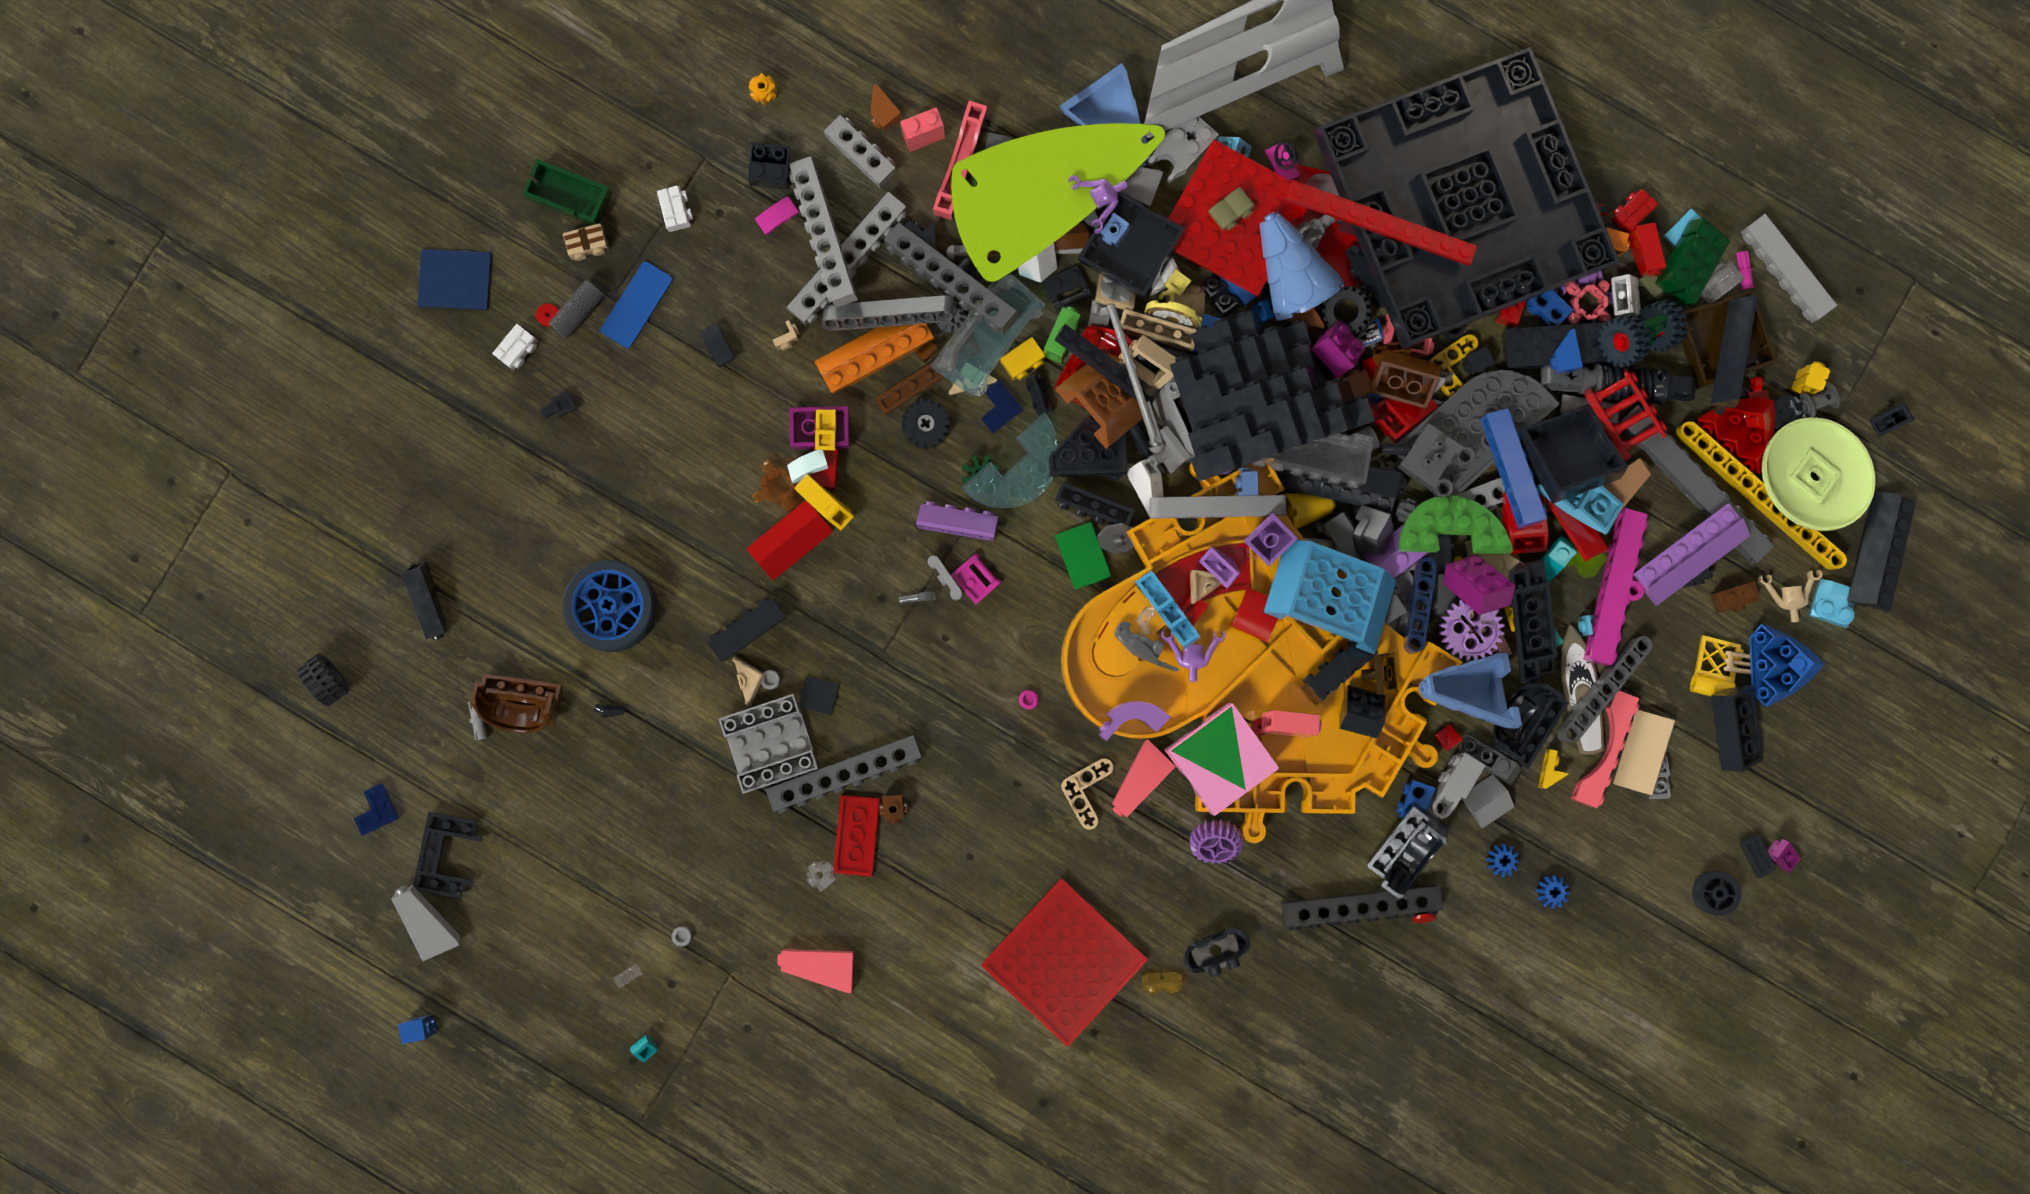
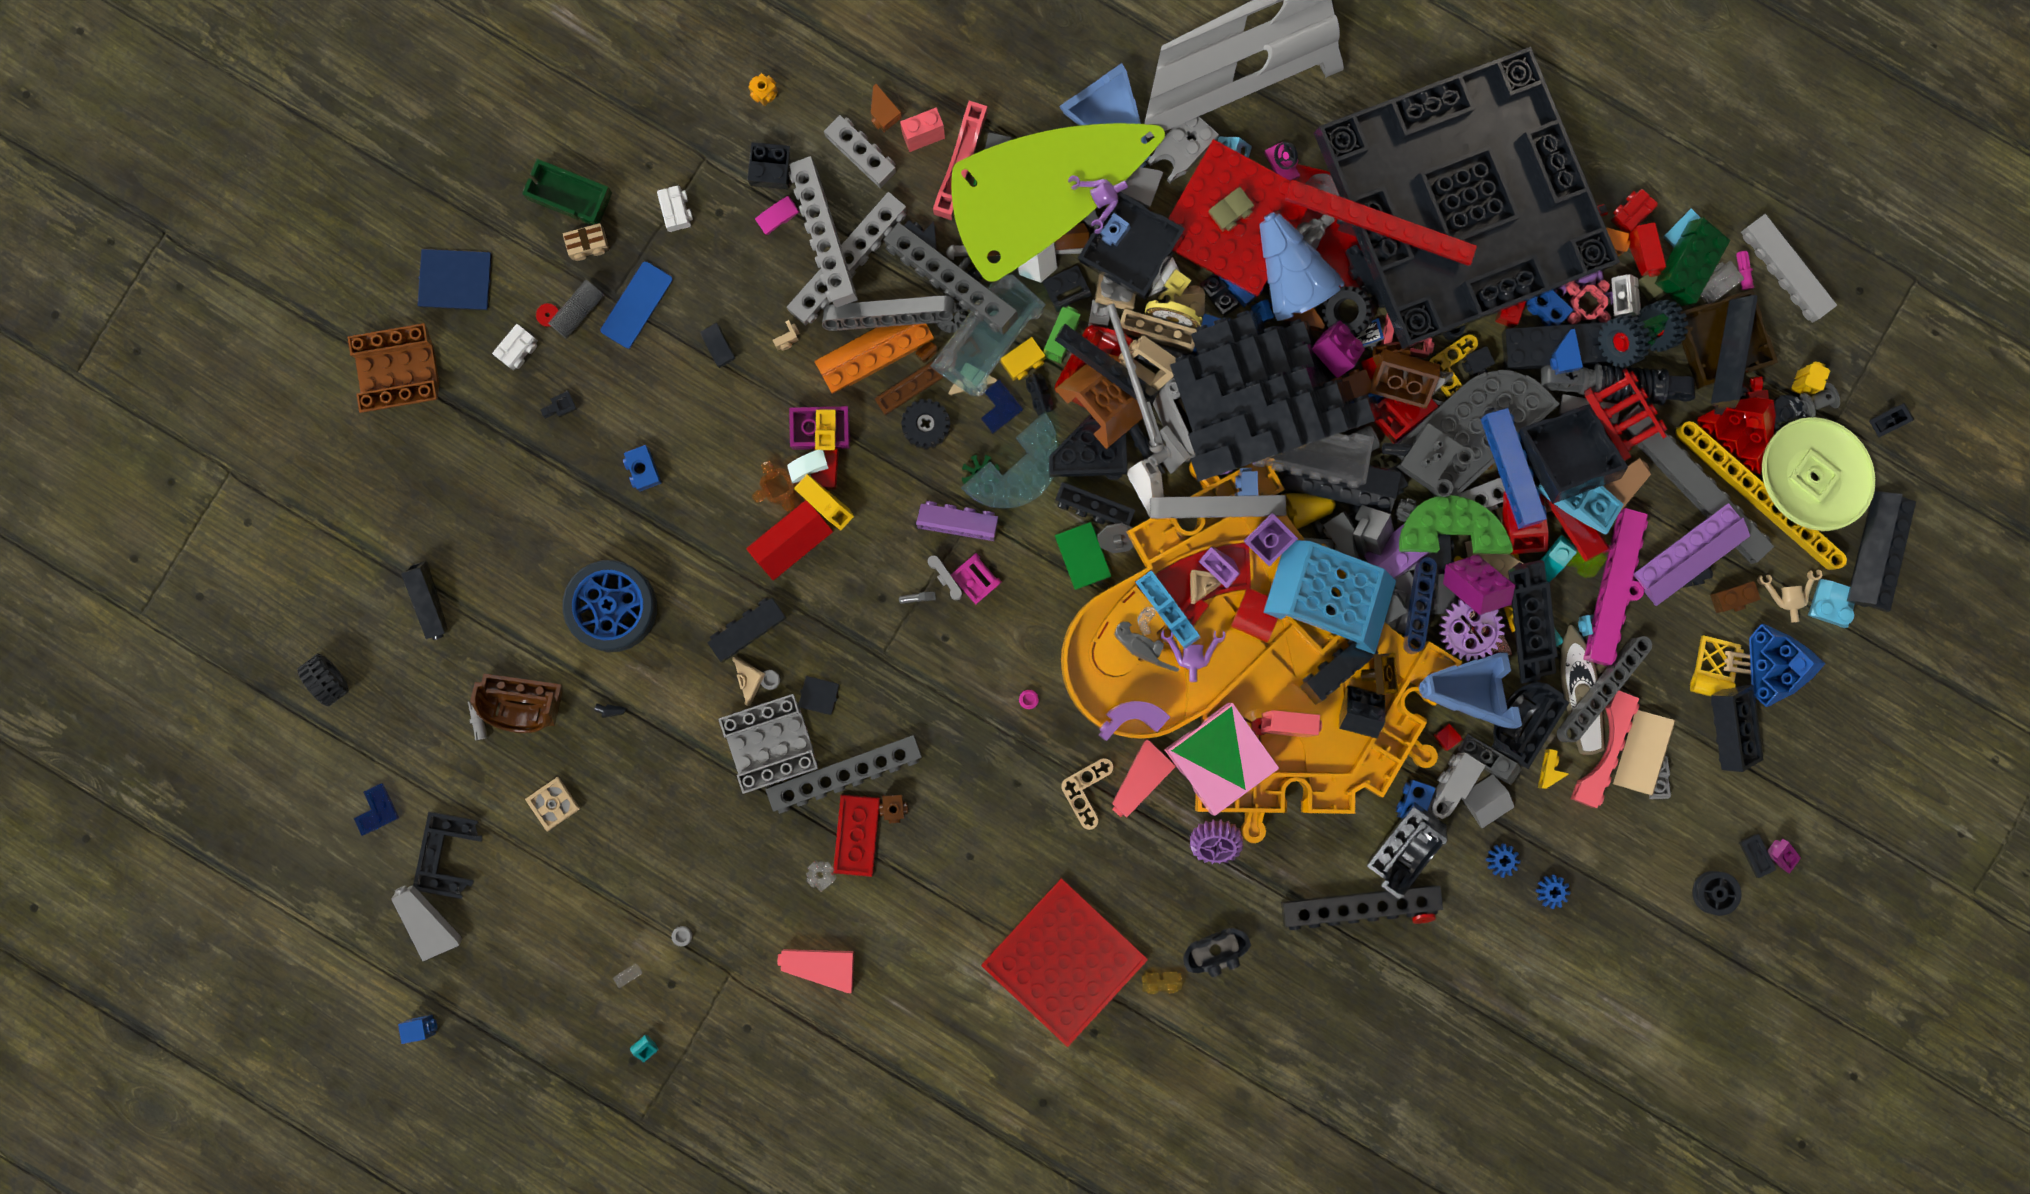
none -> dark orange slope [348,323,440,413]
none -> tan piece [525,777,581,832]
none -> blue brick [623,445,662,491]

